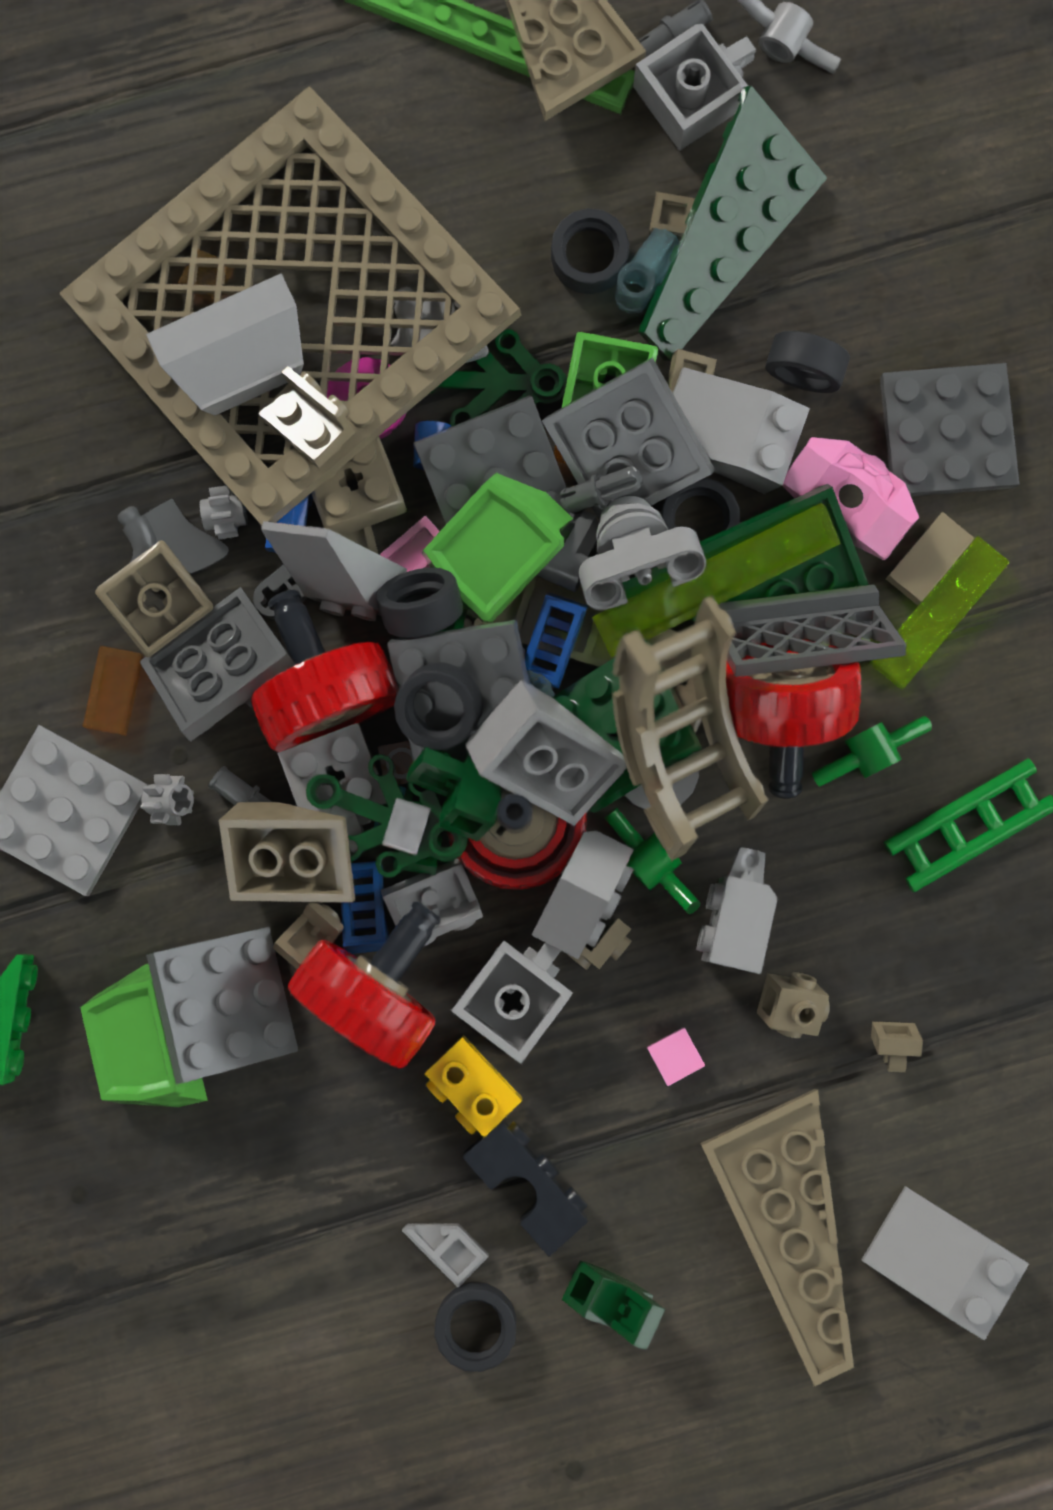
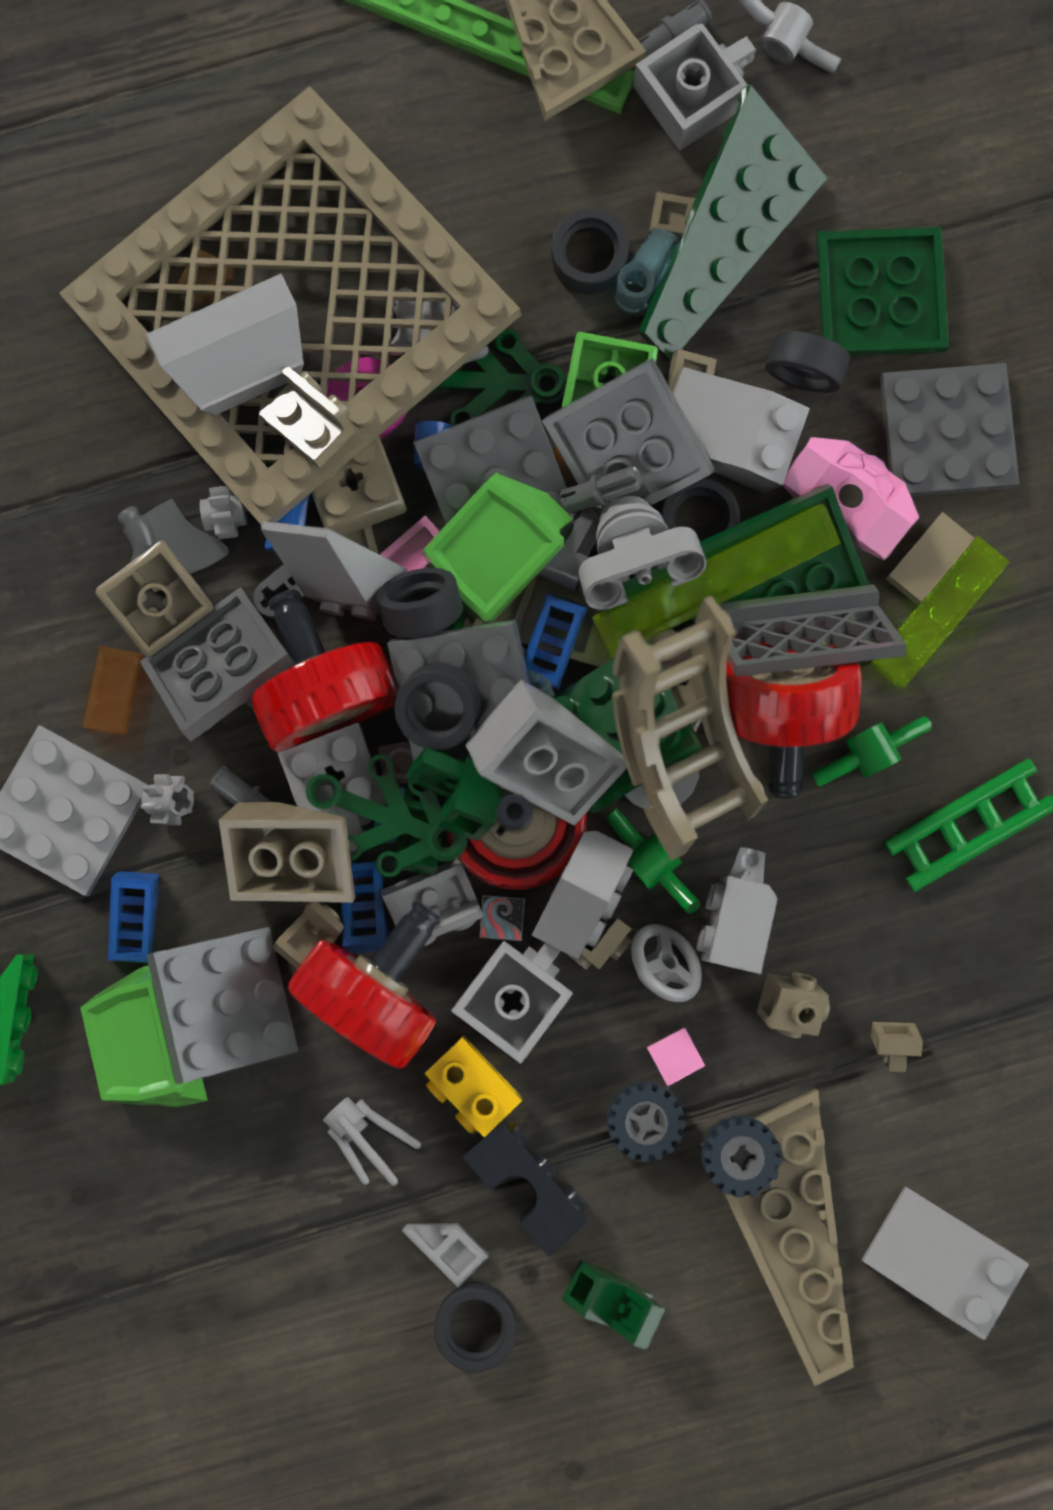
flat silver piece [382,798,431,855] -> none
none -> blue slope [108,871,159,963]
none -> light grey plant [323,1097,421,1185]
none -> tile [479,895,525,941]
none -> black wheel [607,1081,685,1162]
none -> light grey piece [631,924,702,1002]
none -> black wheel [701,1115,782,1198]
none -> dark green plate [816,227,949,356]

